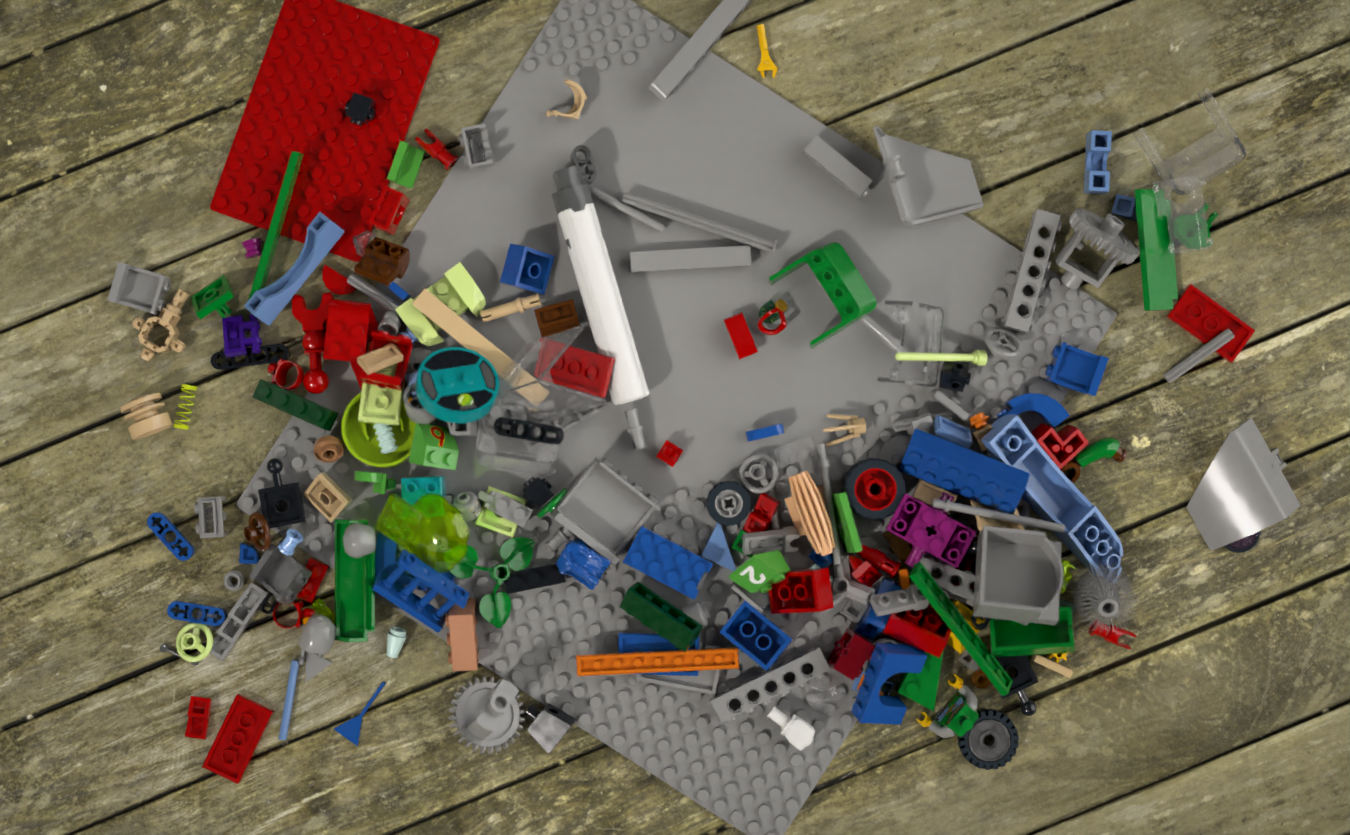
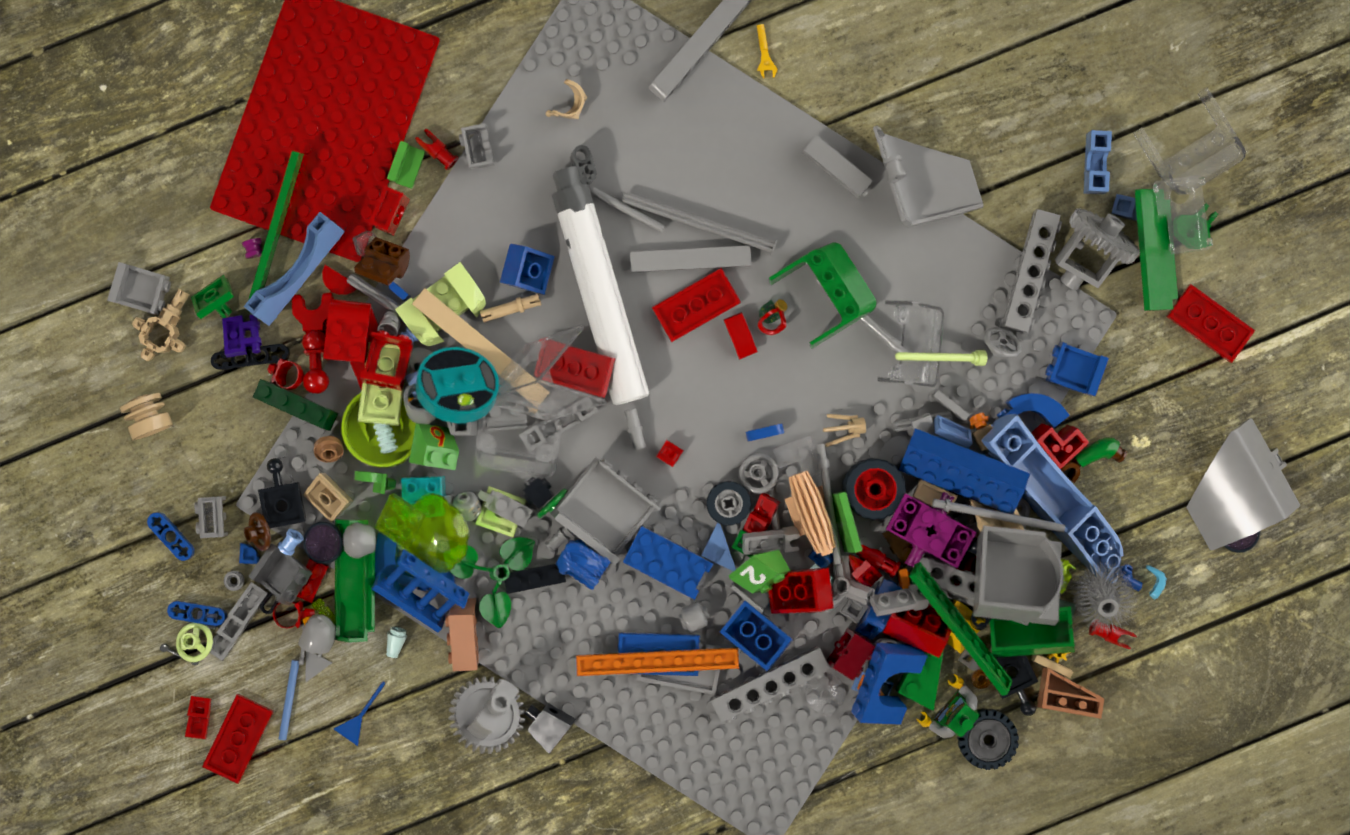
neon yellow piece [173,384,197,430] -> none
black brick [345,93,376,126] -> none
tan tile [357,344,403,375] -> none
black beam [494,417,564,445] -> none
reddish brown plate [534,299,581,338] -> none
dark green brick [620,581,703,652] -> none
white piece [767,706,816,750] -> none
black brick [939,361,971,392] -> none
light grey axle [1163,329,1234,383] -> none
none -> clear purple wheel [303,521,343,564]
none -> red tile [652,268,741,343]
none -> nougat wedge [1037,667,1104,719]
none -> blue arm [1120,564,1143,592]
none -> medium azure hair [1146,565,1167,600]

